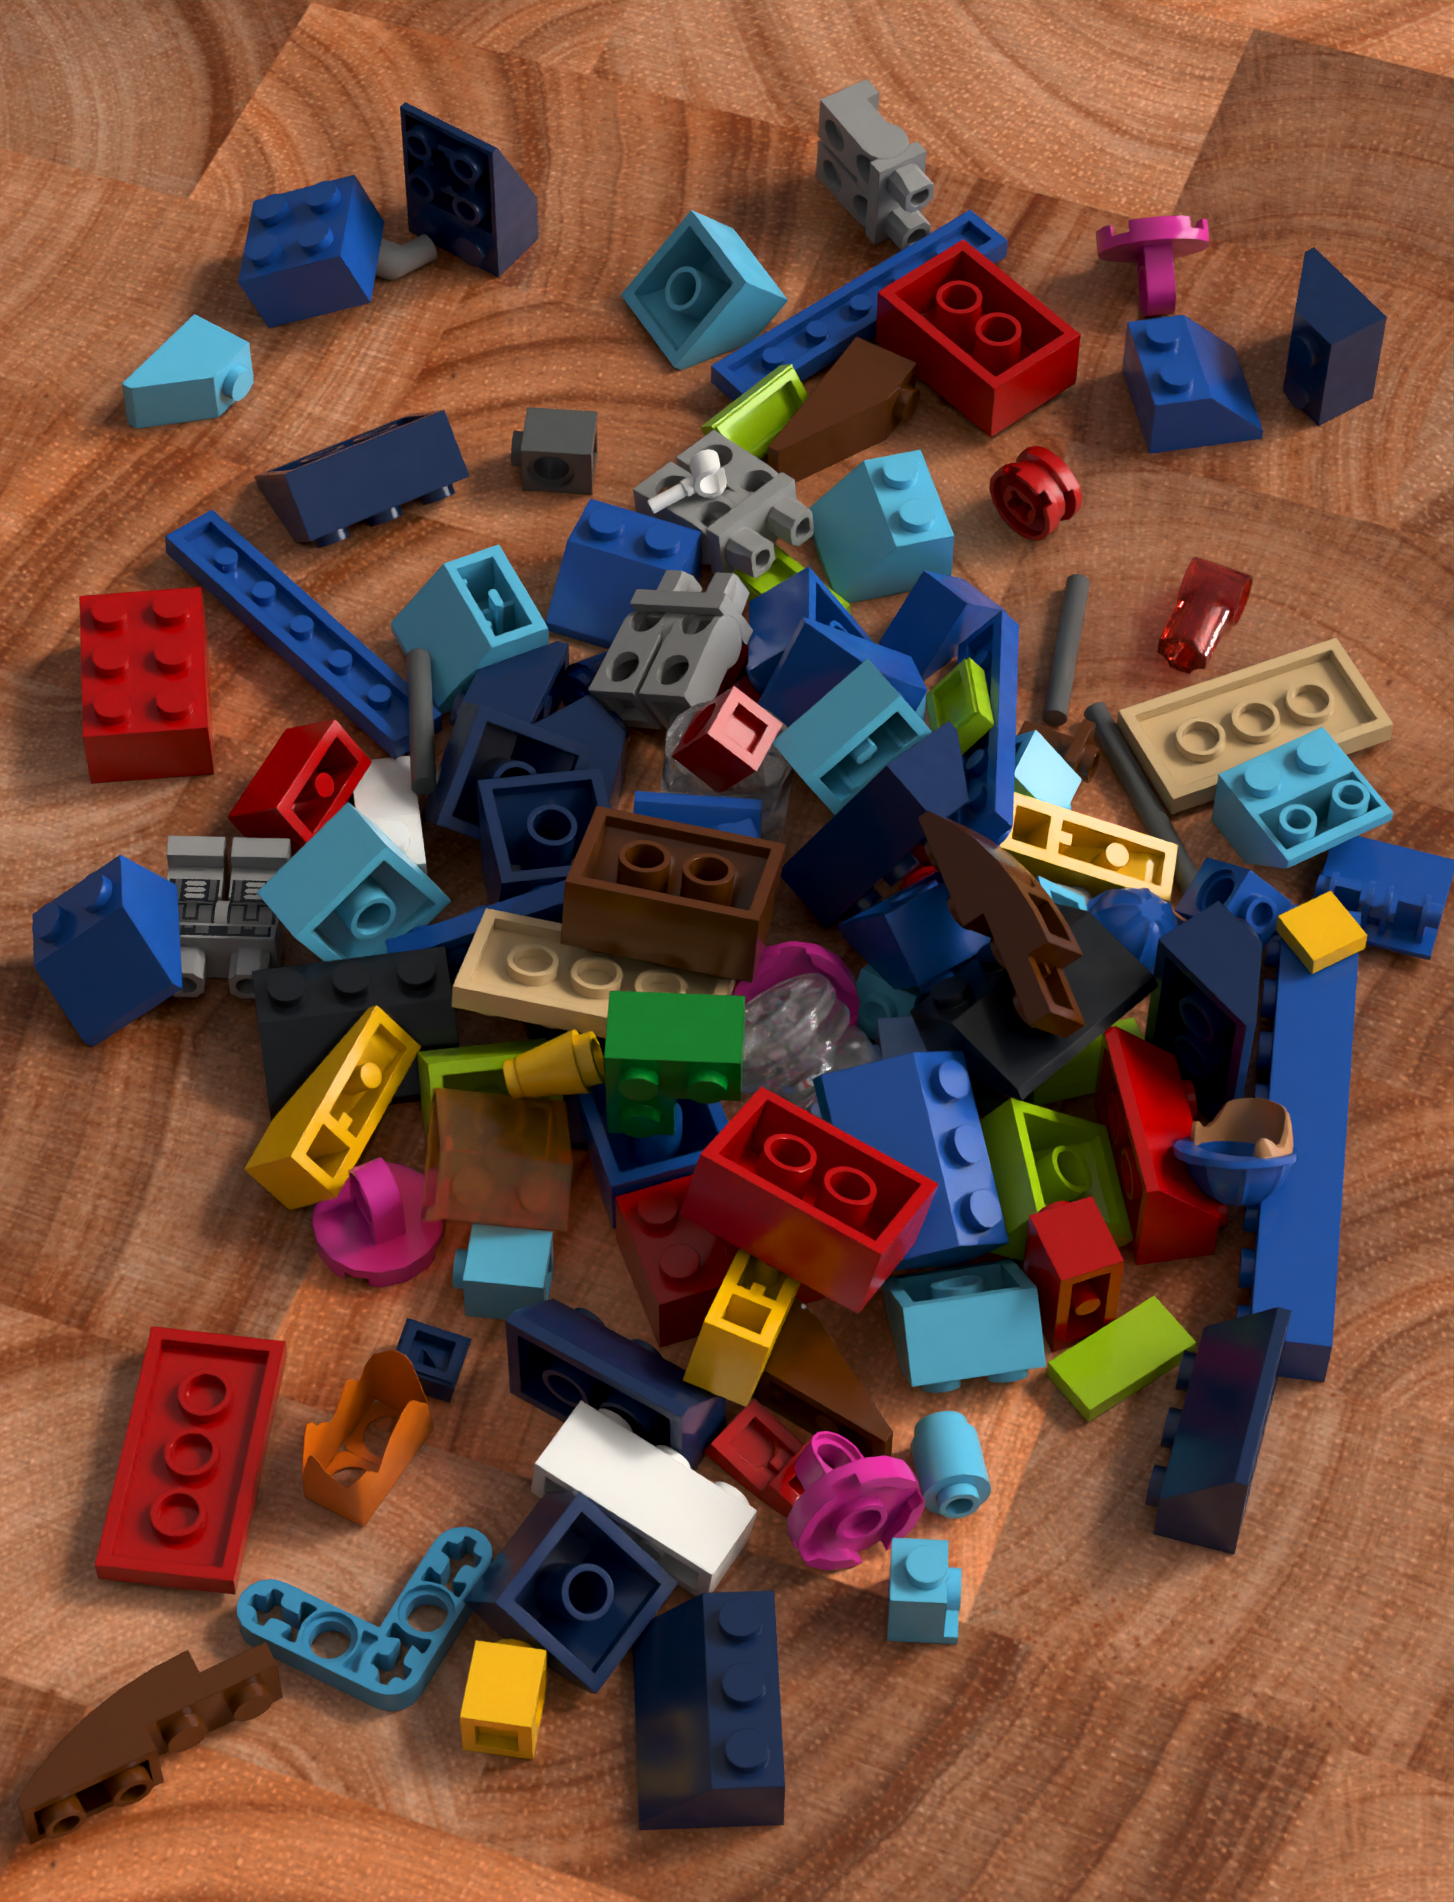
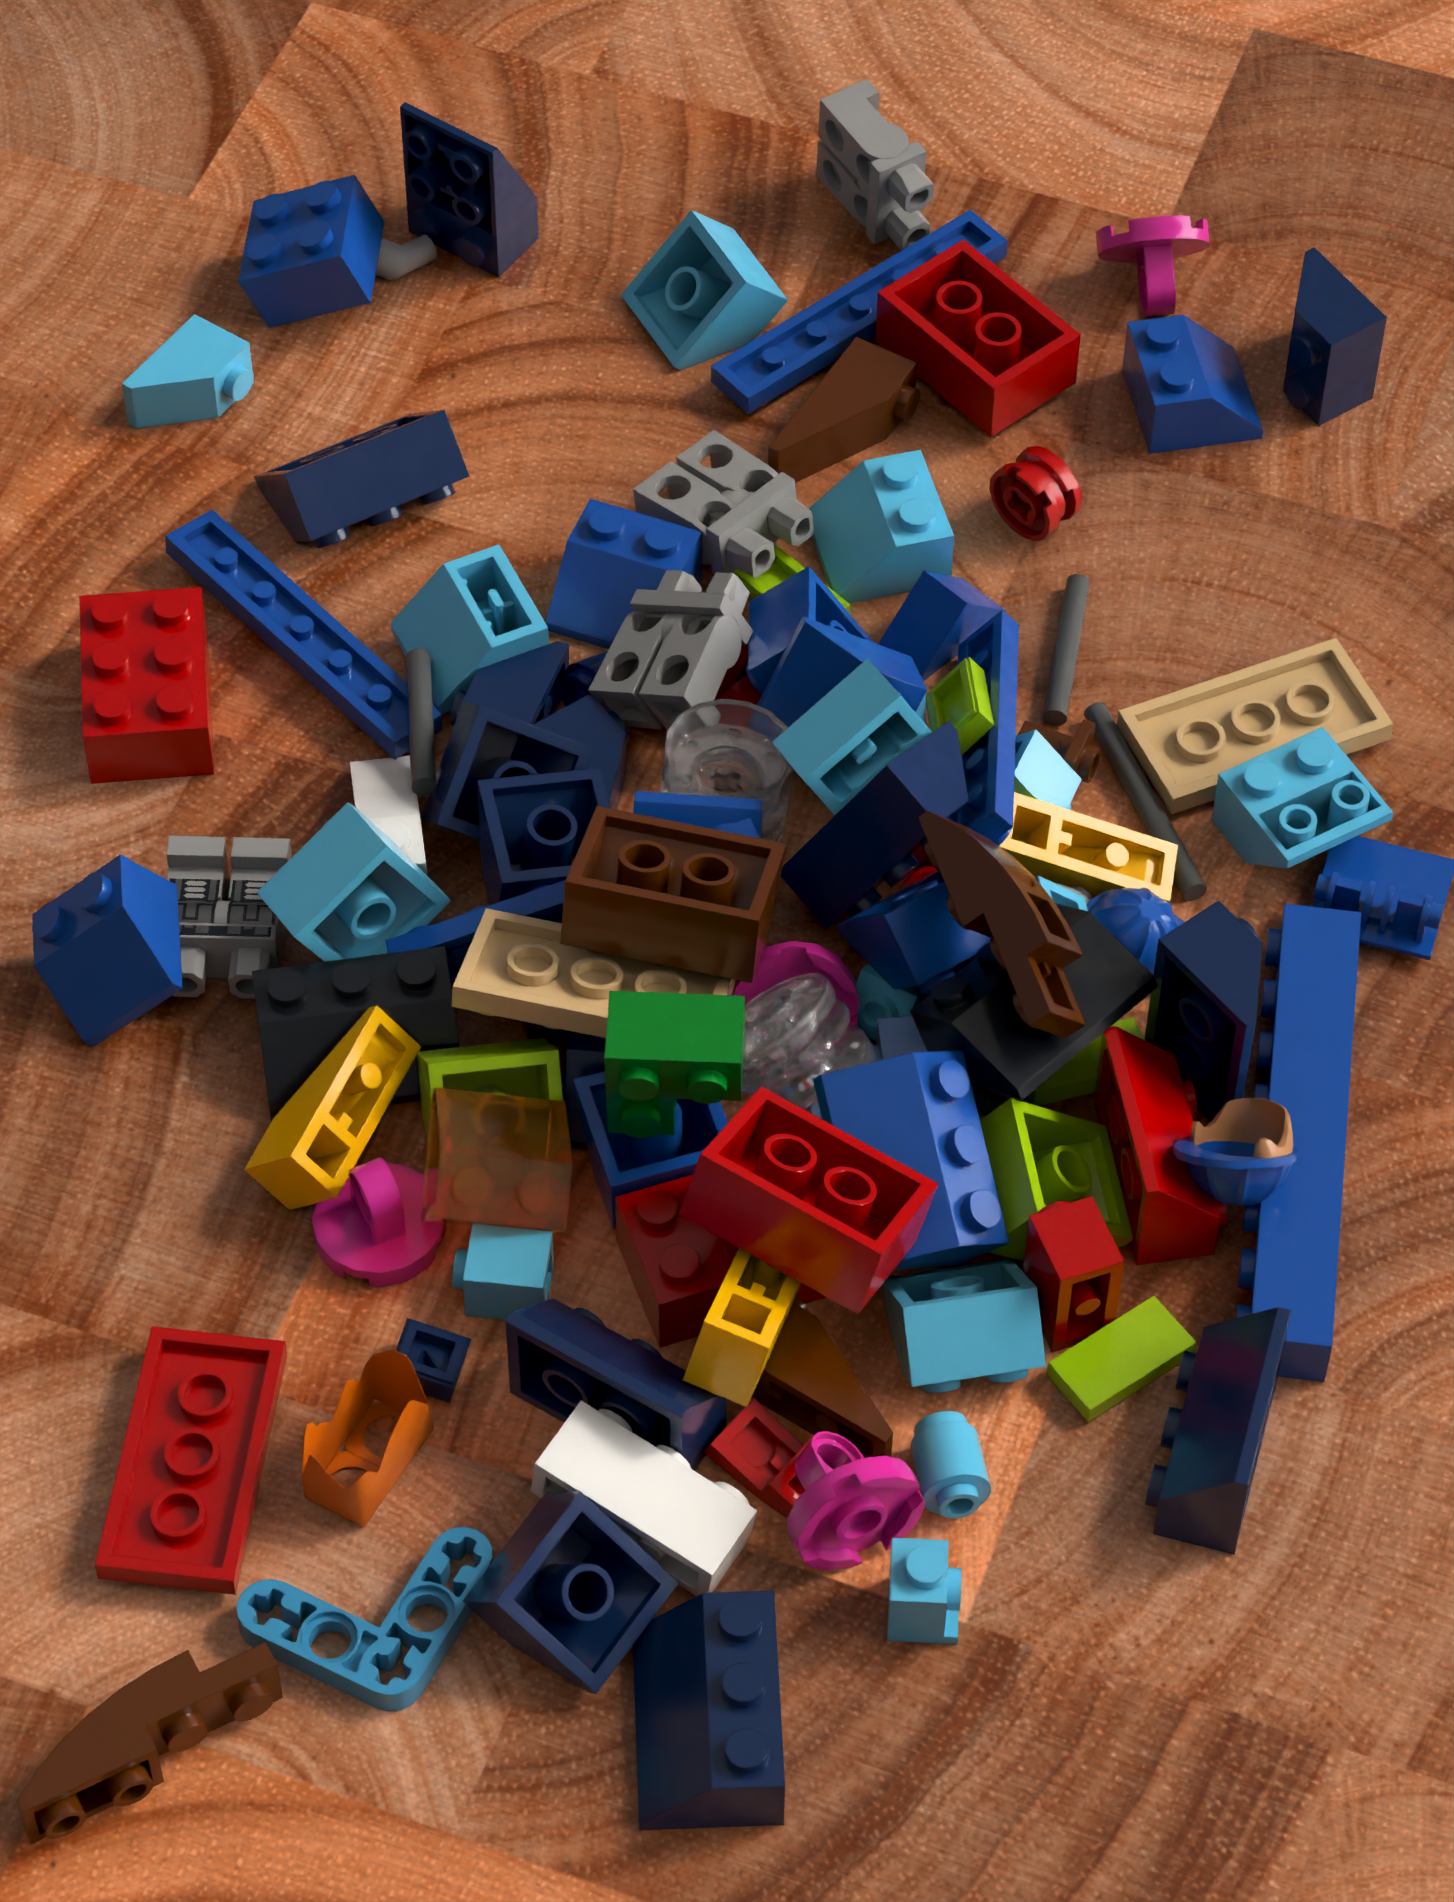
red brick [227,719,372,856] -> none
yellow brick [460,1639,548,1760] -> none
yellow cone [503,1029,605,1099] -> none
dark grey brick [511,407,598,495] -> none
white hand [647,449,727,514] -> none
red brick [671,686,783,794] -> none
lime tile [700,364,809,459] -> none
clear red piece [1157,556,1253,674] -> none
blue brick [1174,857,1292,951] -> none
yellow tile [1275,891,1368,974] -> none

